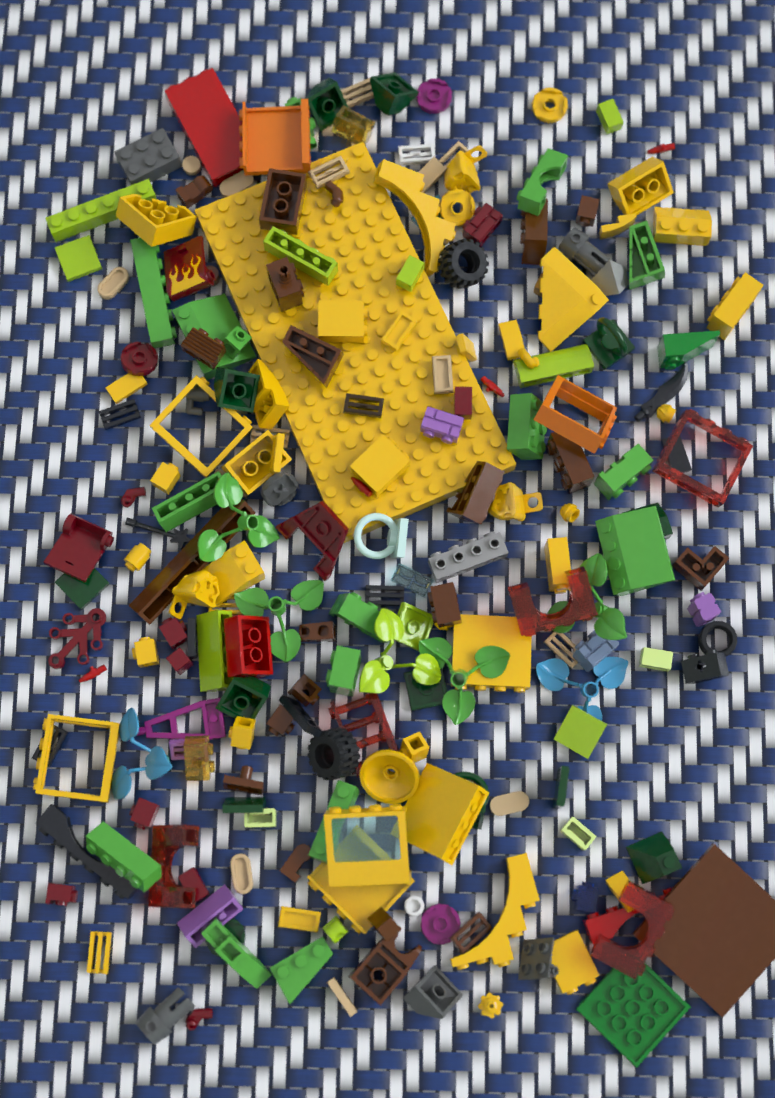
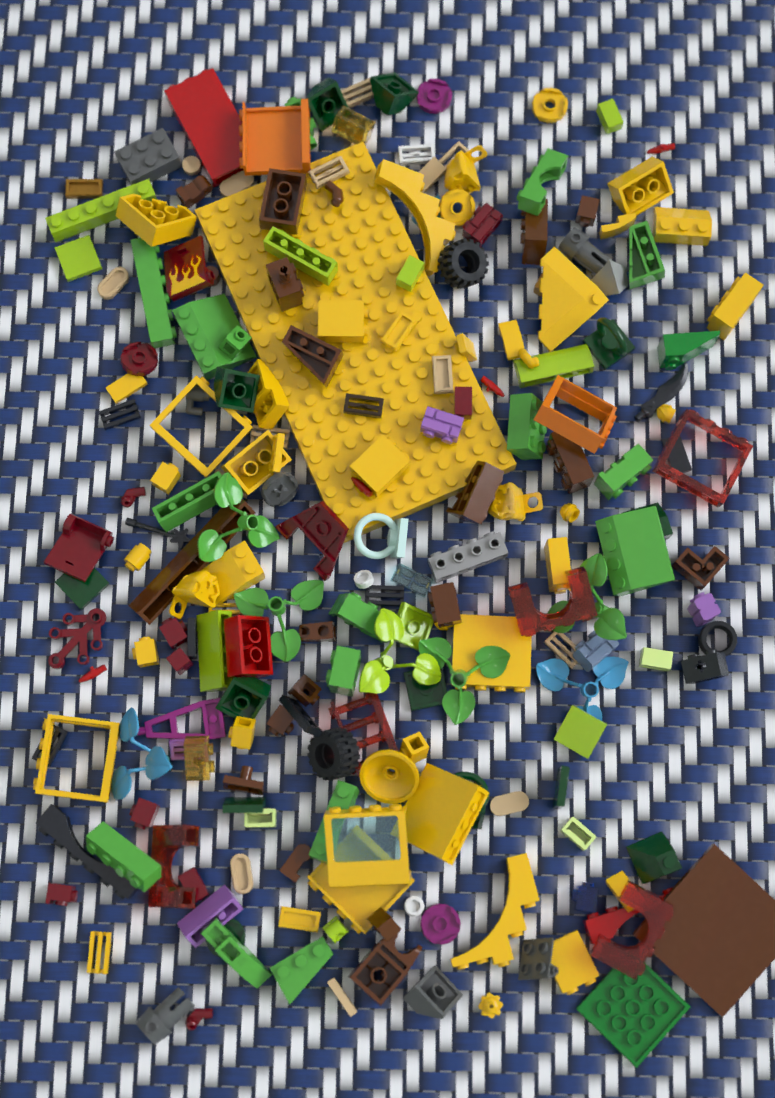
reddish brown brick [181,327,226,370] -> none
reddish brown tile [449,912,492,954] -> none
none -> pearl gold tile [65,179,103,199]
none -> white tile [354,570,374,589]

